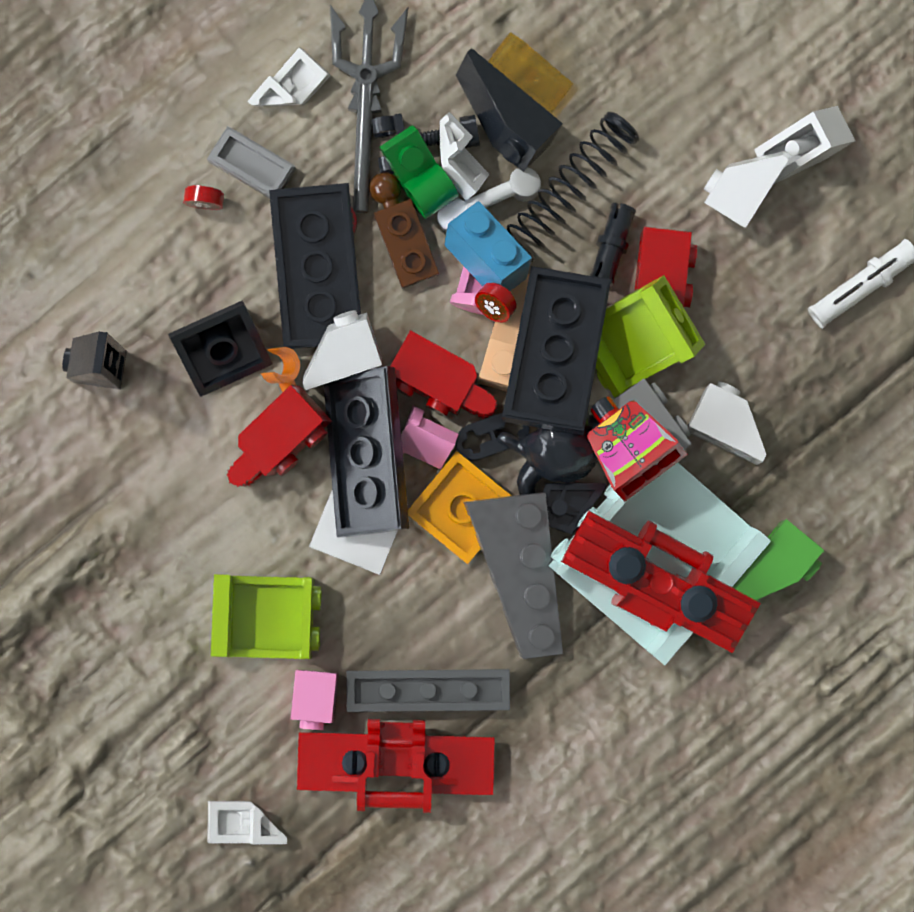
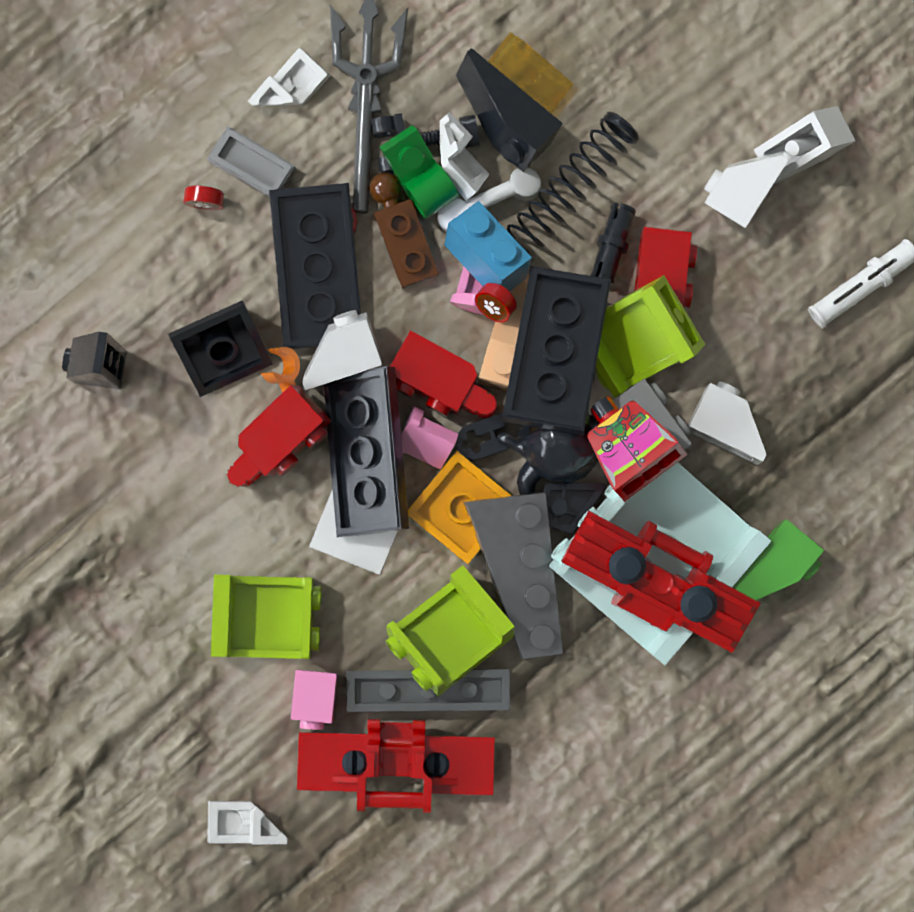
none -> lime panel [385,565,515,697]

